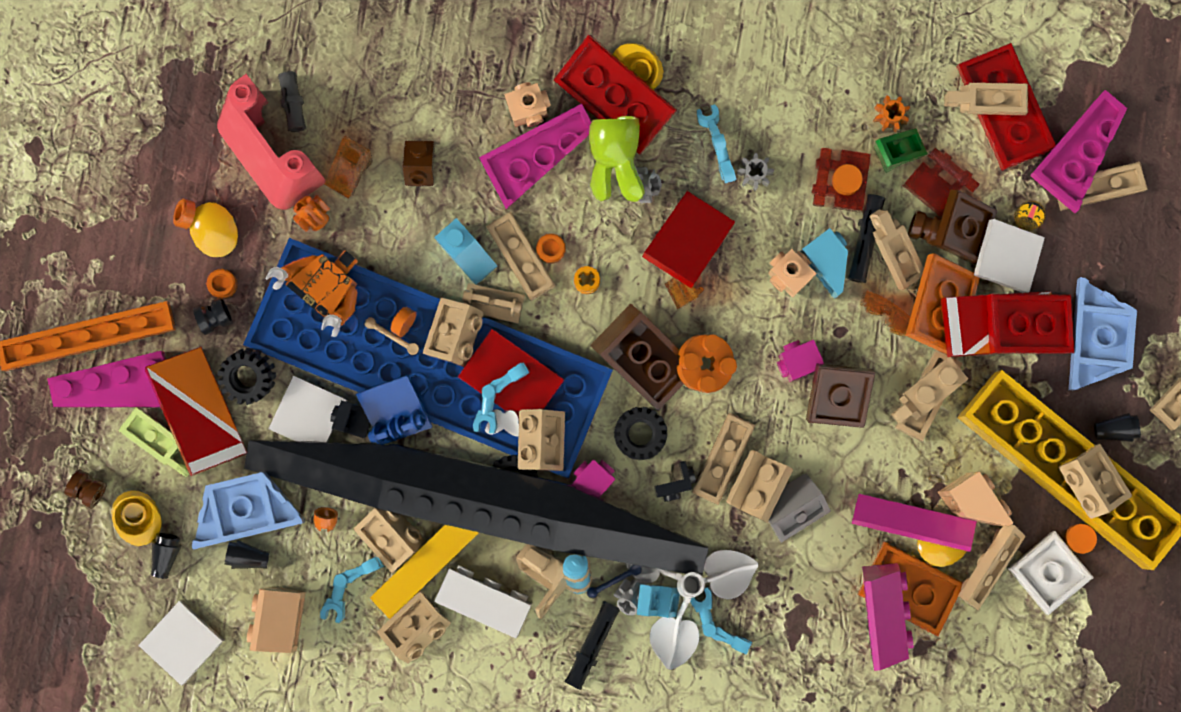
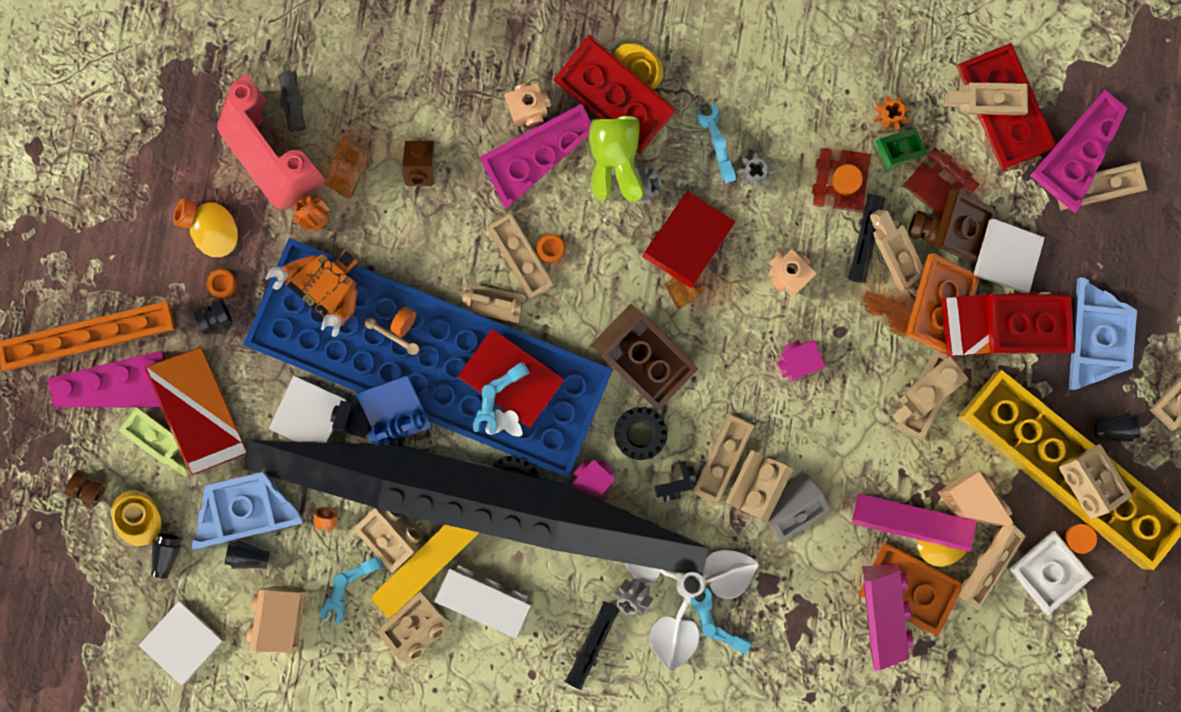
black tyre [218,348,276,405] -> none
tan bracket [423,298,484,367] -> none
medium azure slope [434,218,498,285] -> none
tan piece [516,544,592,619] -> none
tan bracket [518,409,565,471] -> none
light orange bush [574,266,600,294] -> none
dark blue hinge [587,564,642,598] -> none
medium azure slope [637,584,680,618] -> none
orange plate [677,334,737,393] -> none
medium azure slope [800,228,848,299] -> none
reddish brown tile [806,363,876,428] -> none
tile [1014,201,1046,231] -> none

